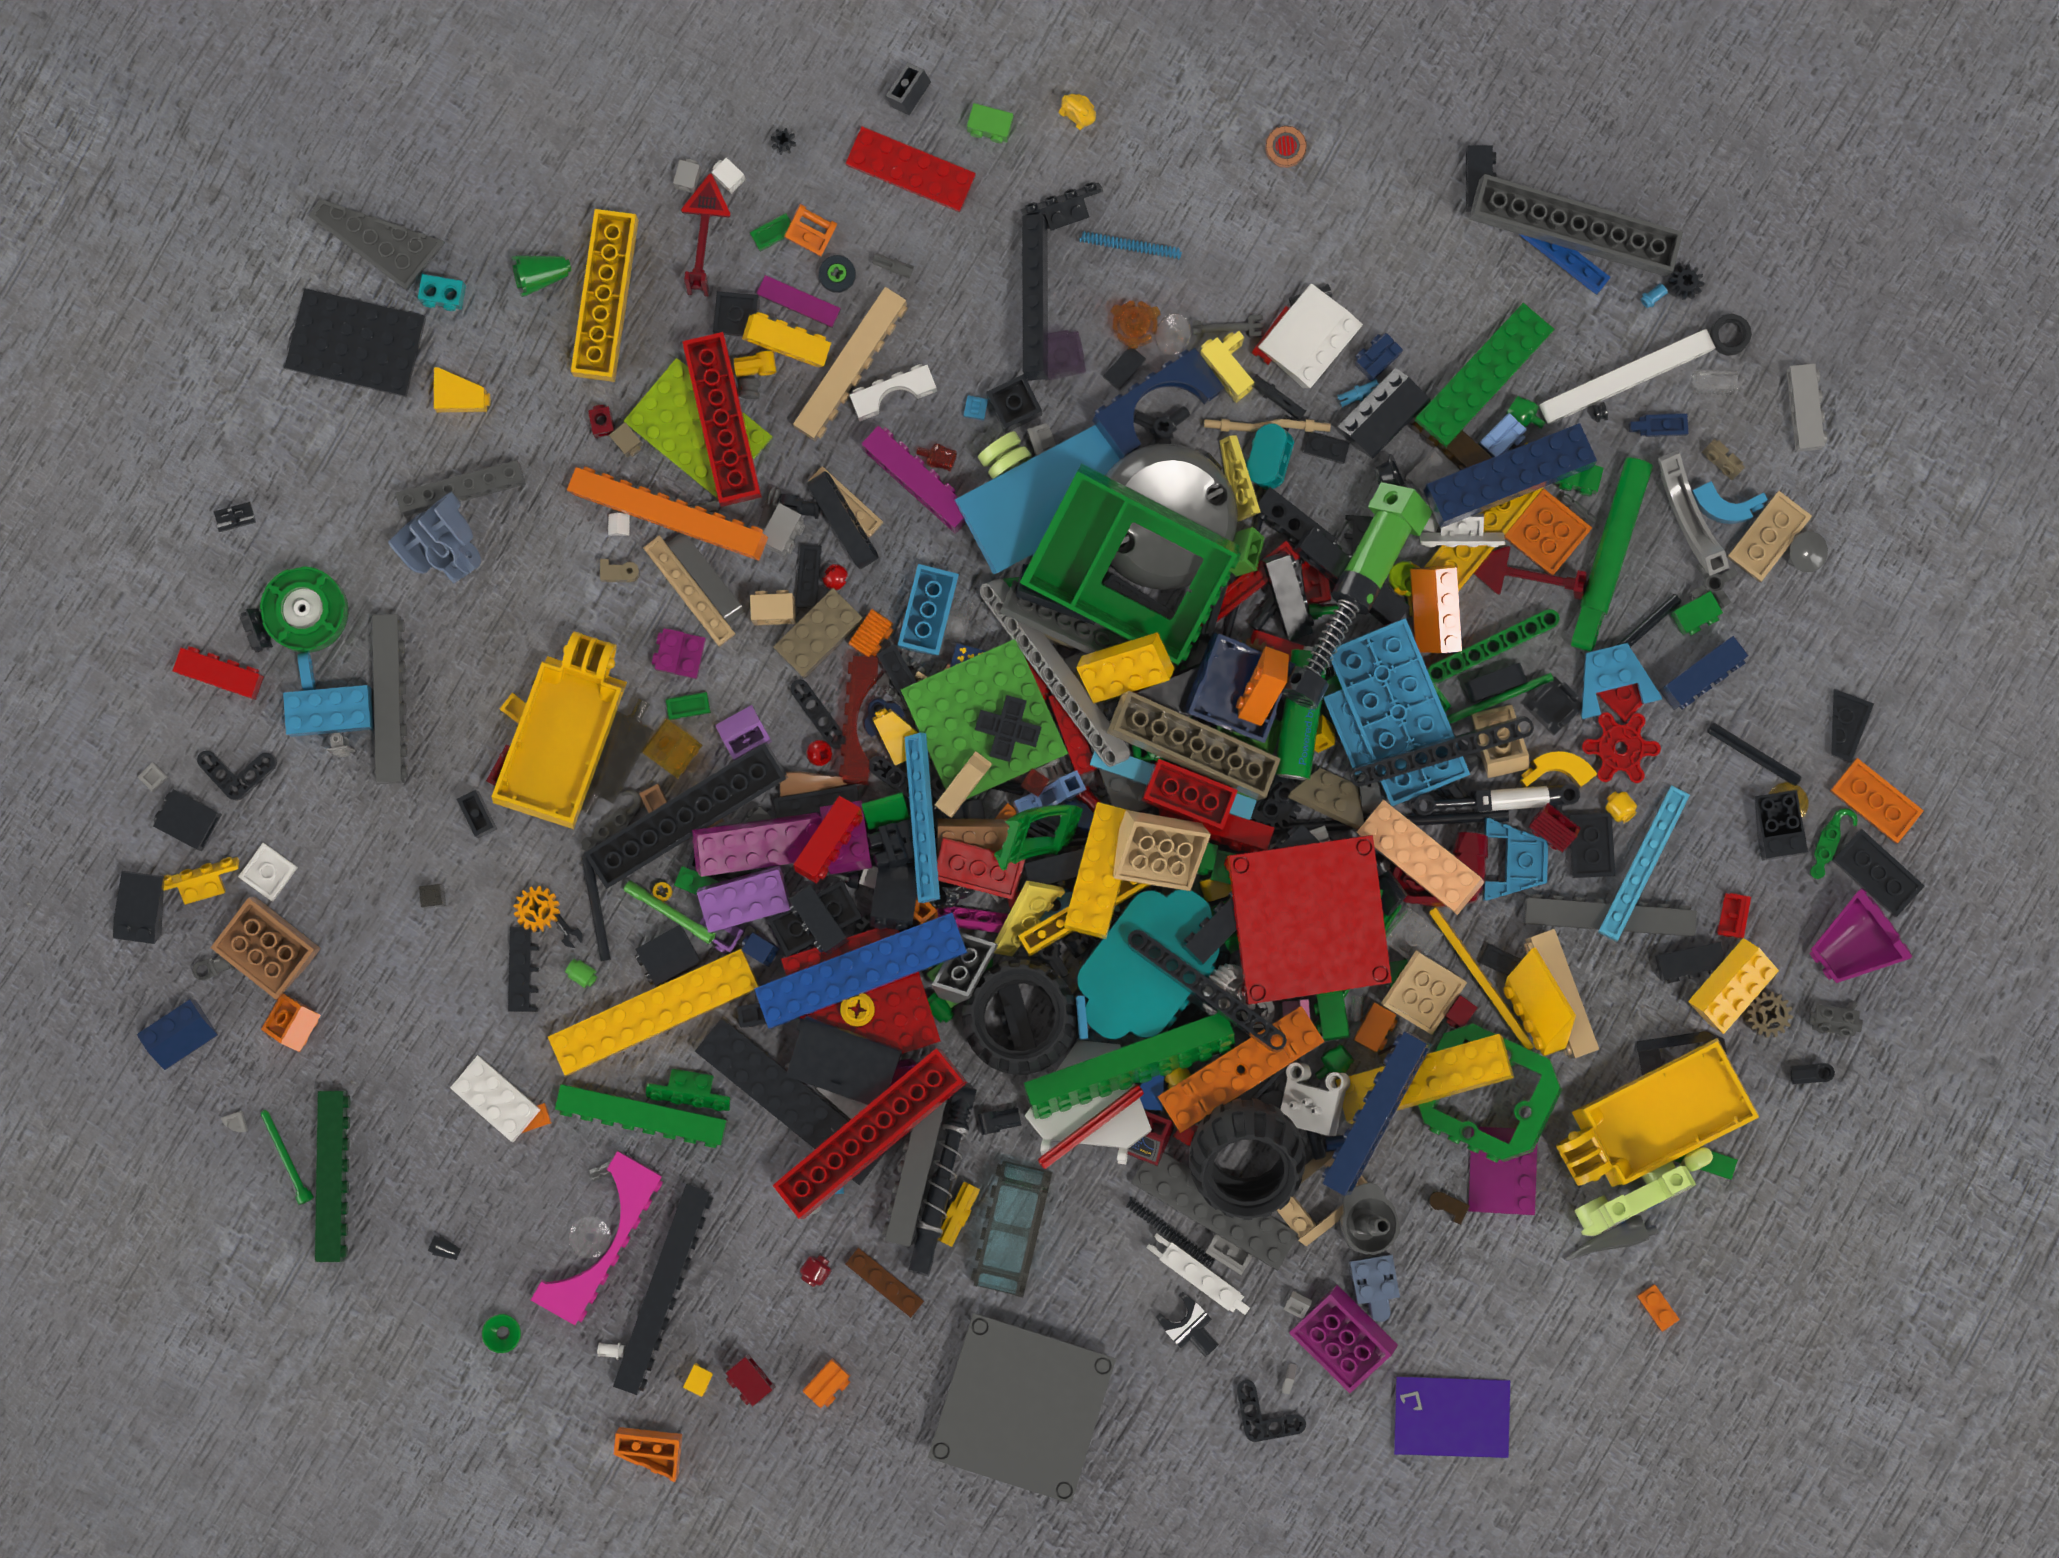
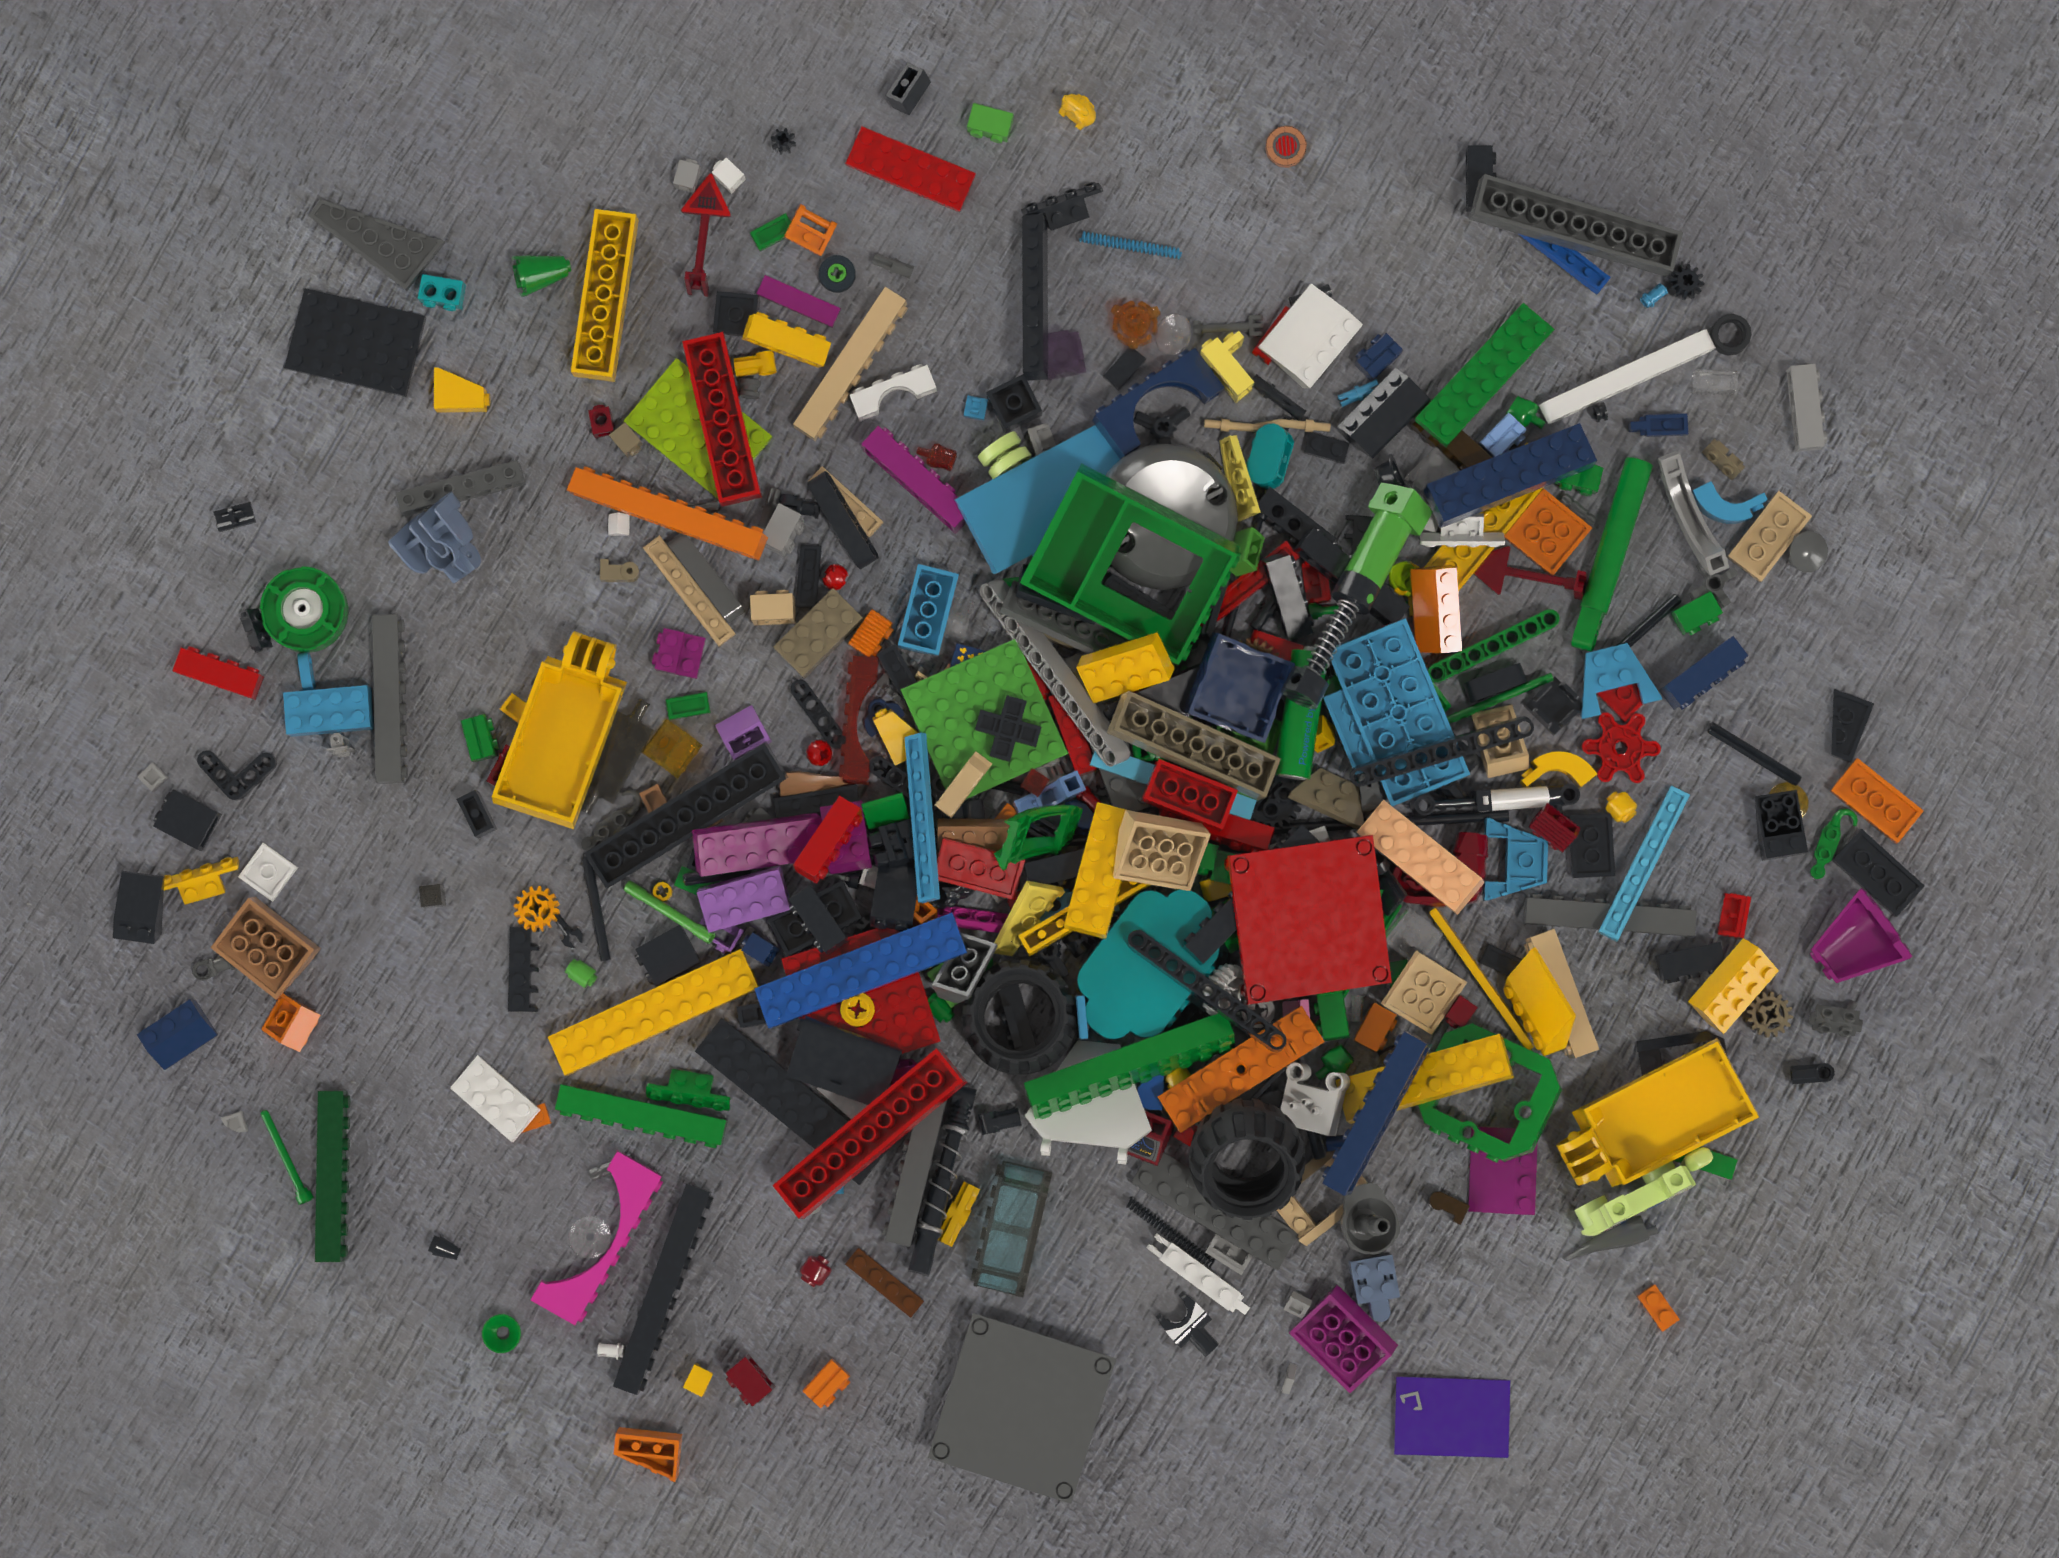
red axle [1038,1085,1144,1169] -> none
orange wedge [1236,646,1289,726] -> none
black beam [1237,1379,1306,1442] -> none
none -> green brick [461,714,500,762]
none -> black axle [683,870,745,886]

